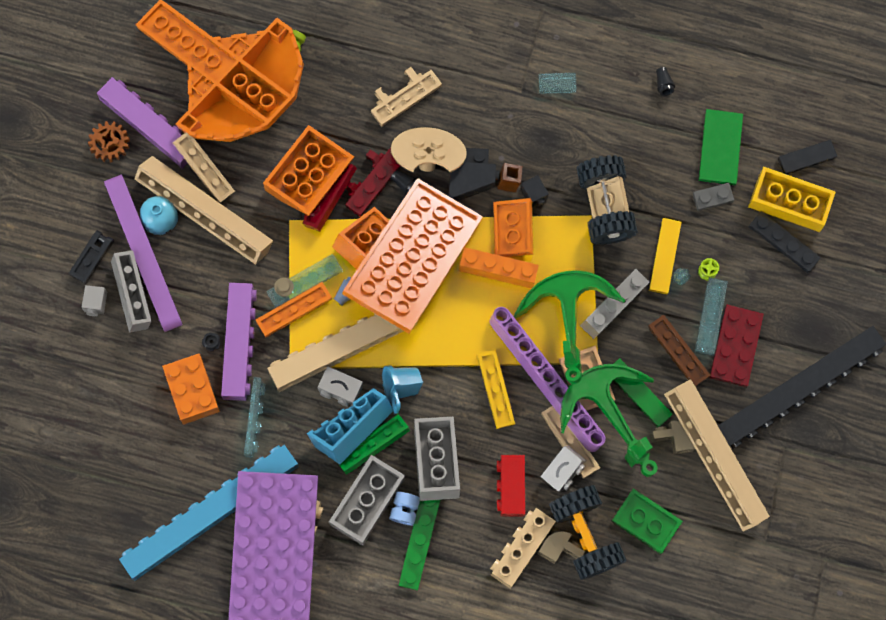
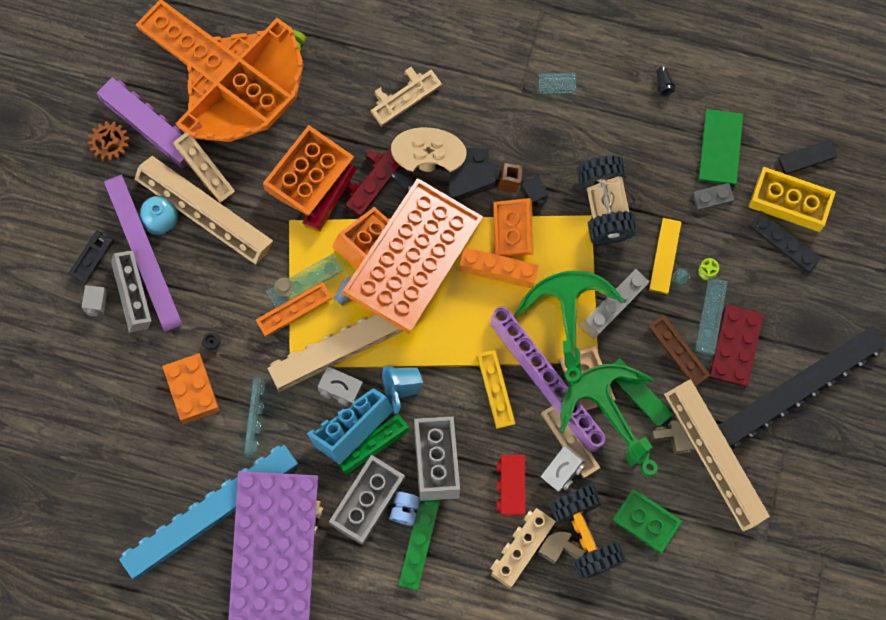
medium lavender brick [221,283,257,401] -> none

